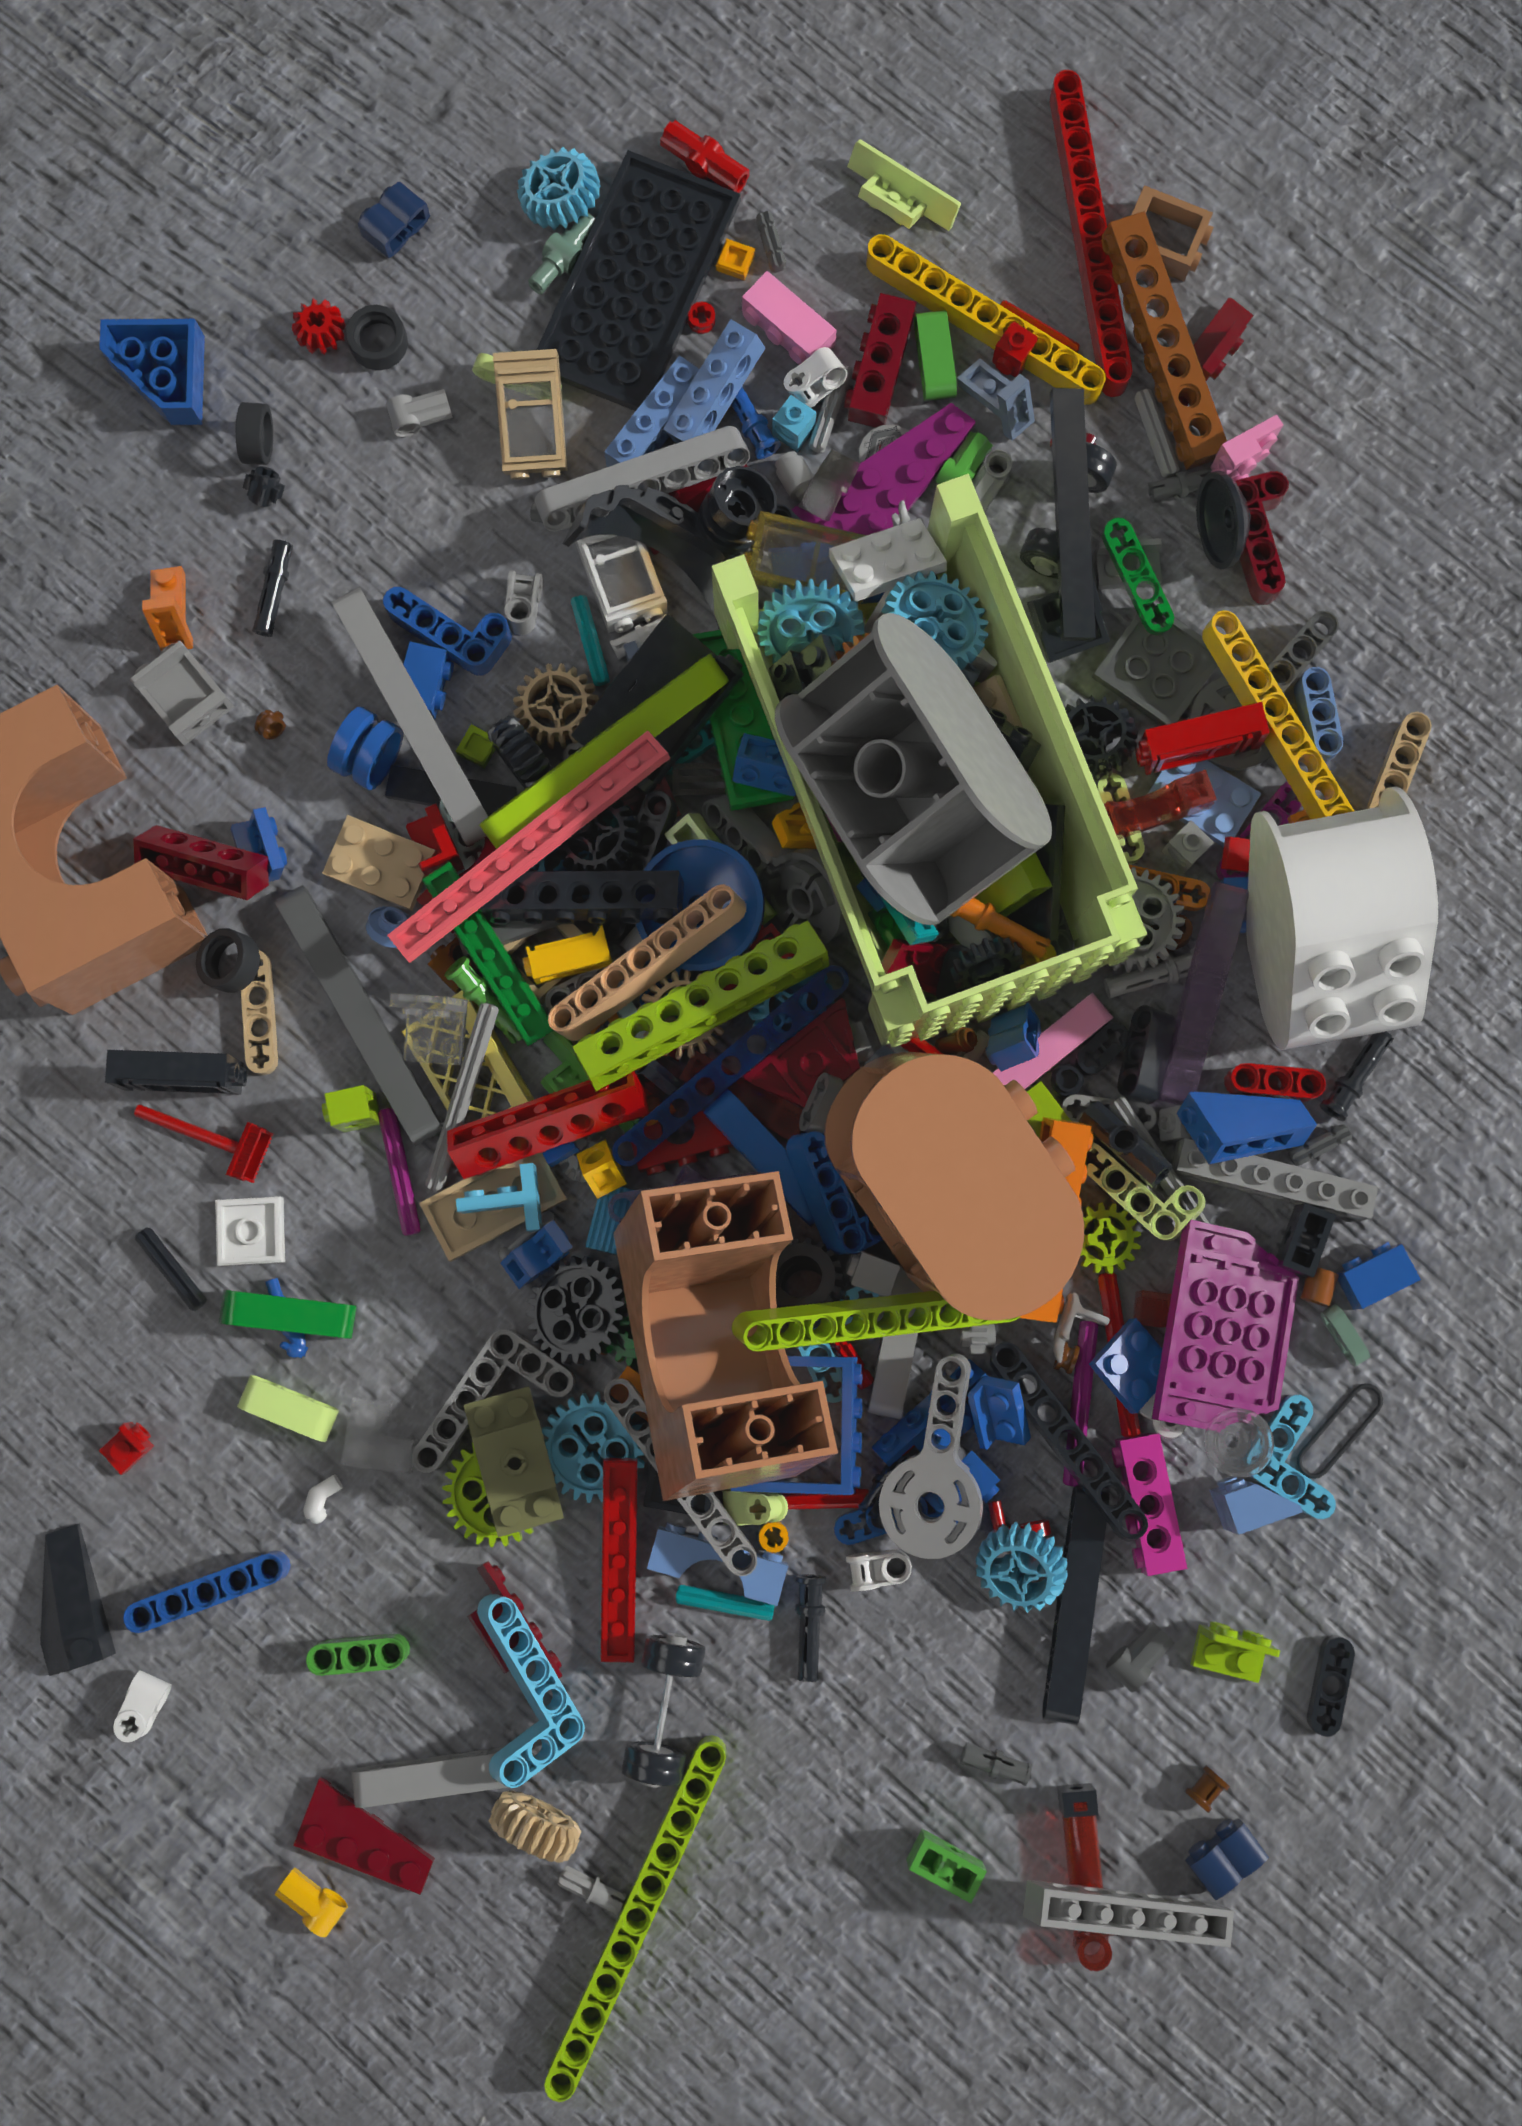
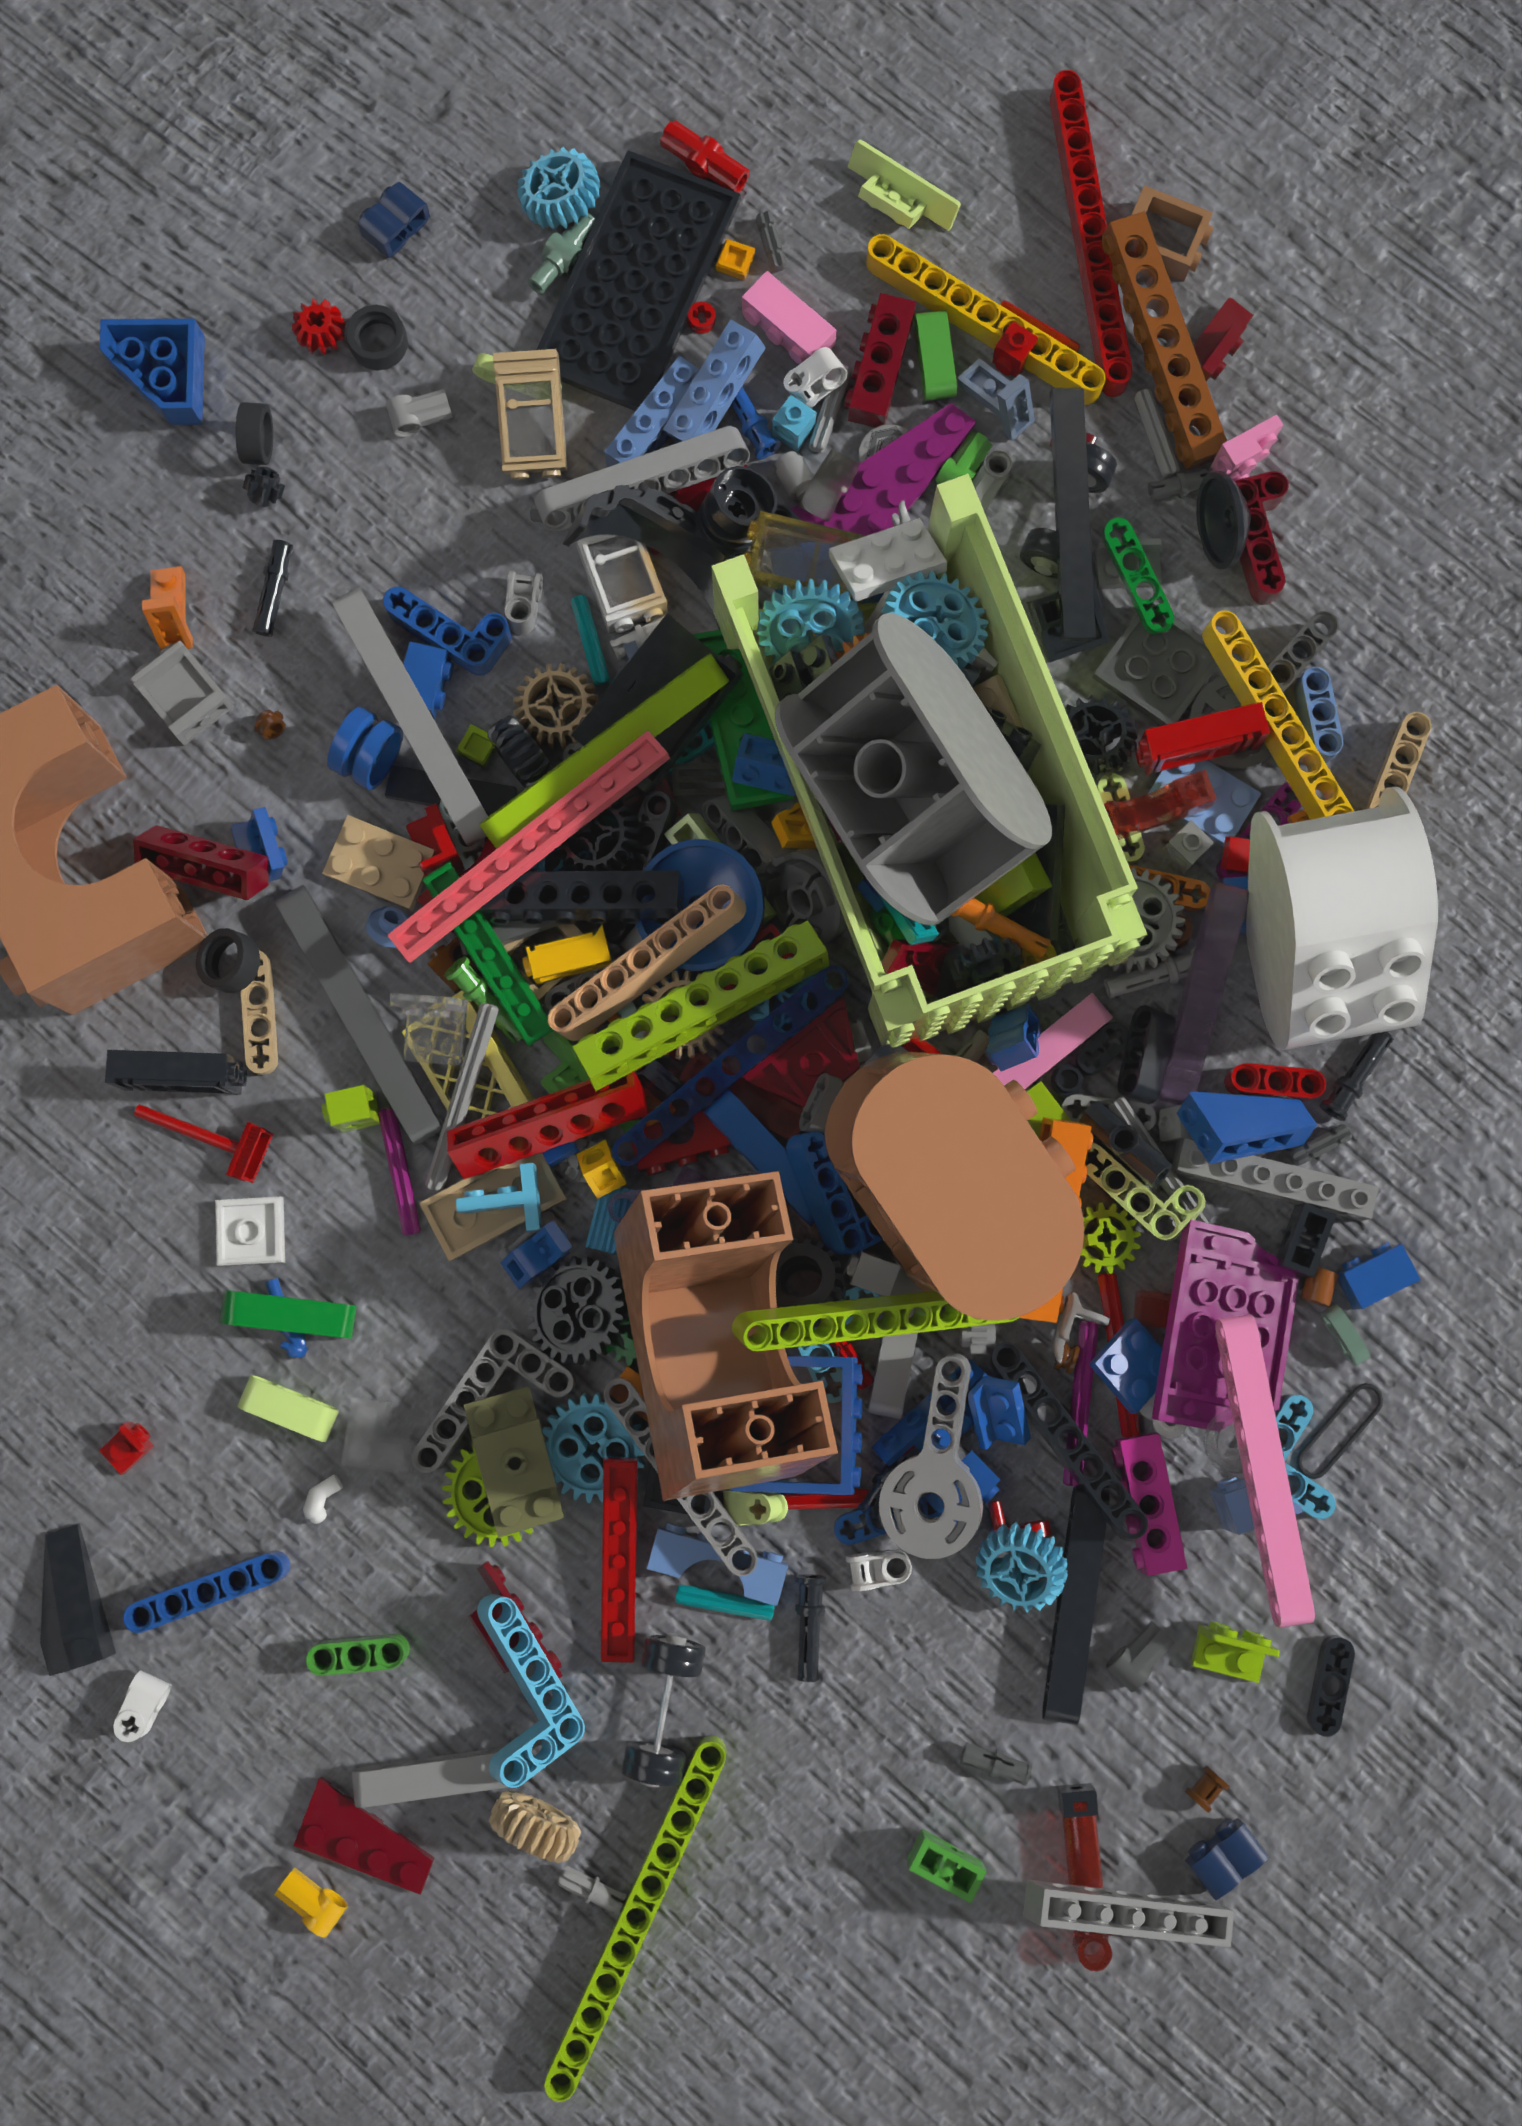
black axle [135,1228,207,1311] -> none
light orange bush [759,1522,789,1553] -> none
reddish brown pin [935,1027,978,1055] -> none
none -> bright pink beam [1215,1314,1315,1628]

